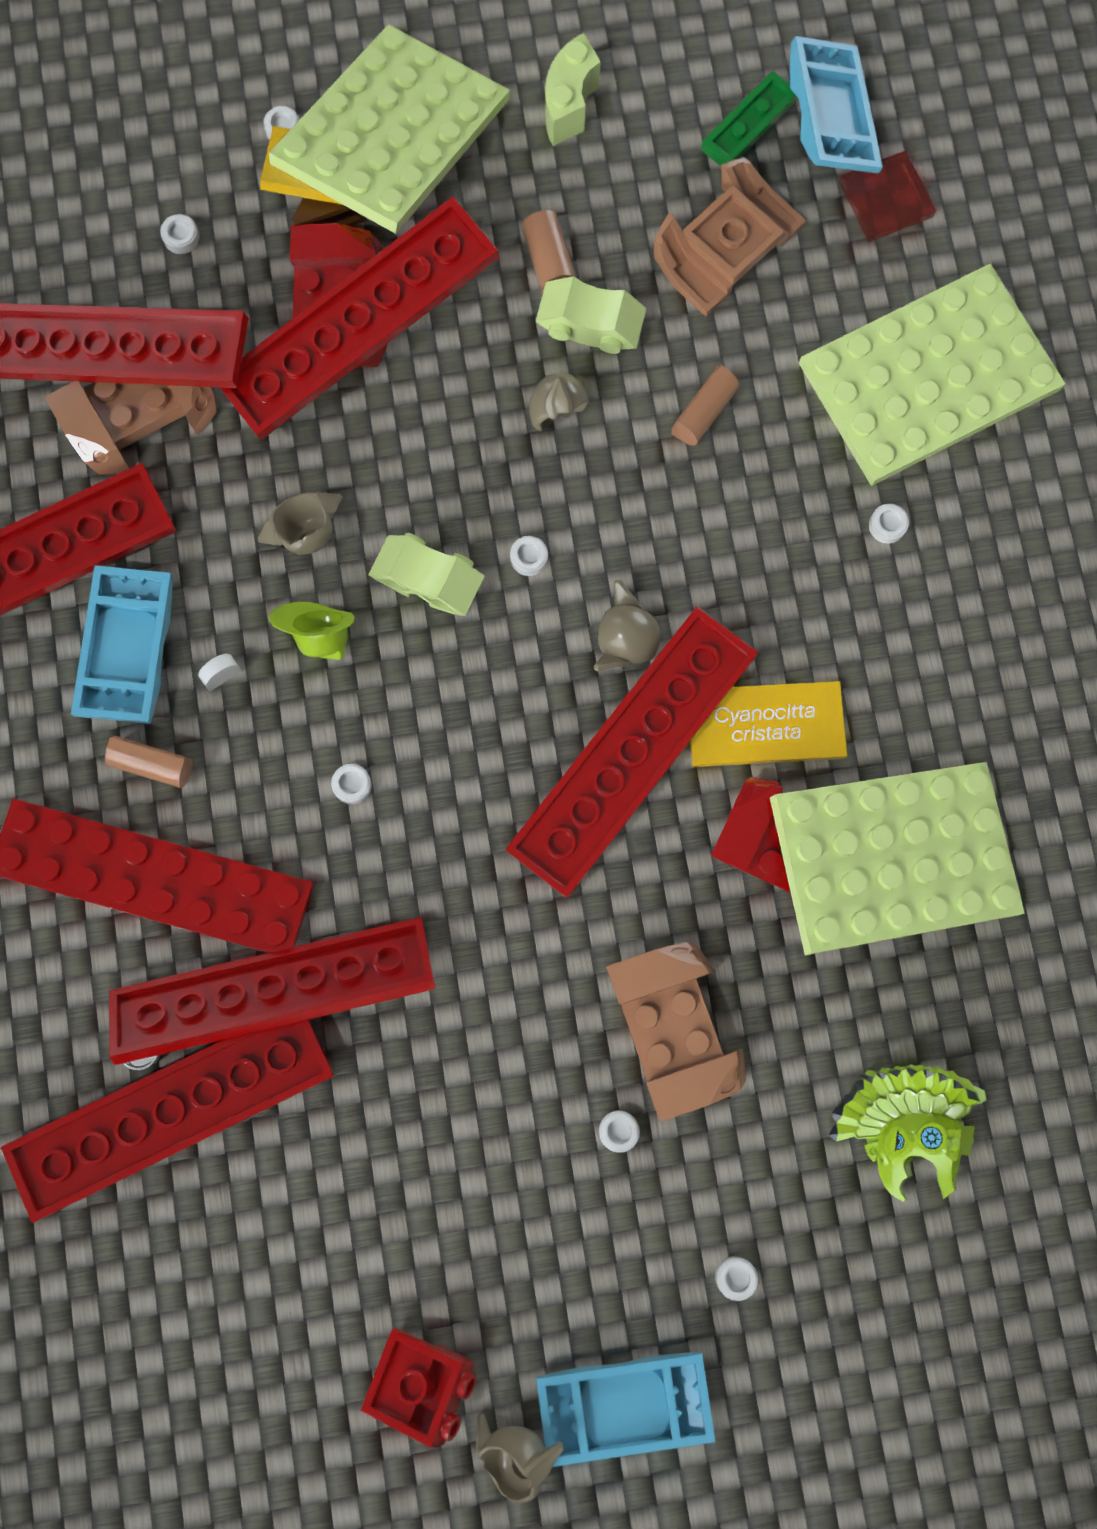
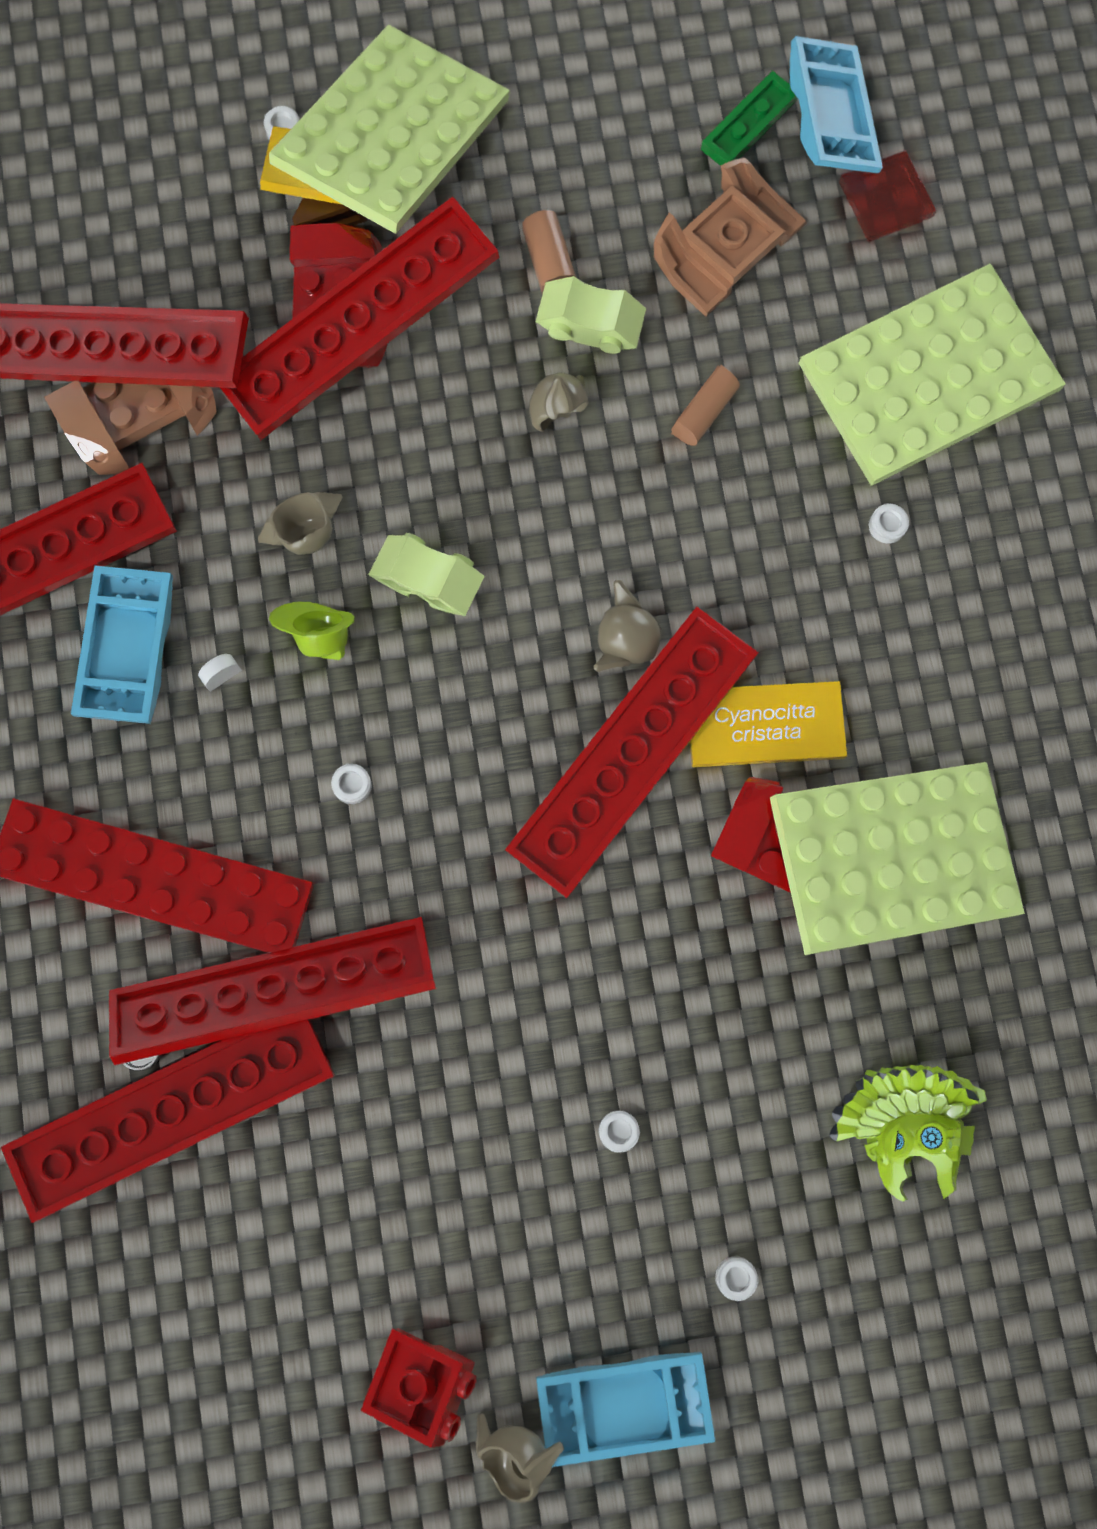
nougat brick [105,735,195,788] -> none
white tile [160,214,199,254] -> none
white tile [510,536,548,576] -> none
yellowish green brick [545,33,601,146] -> none
nougat piece [606,942,746,1122] -> none

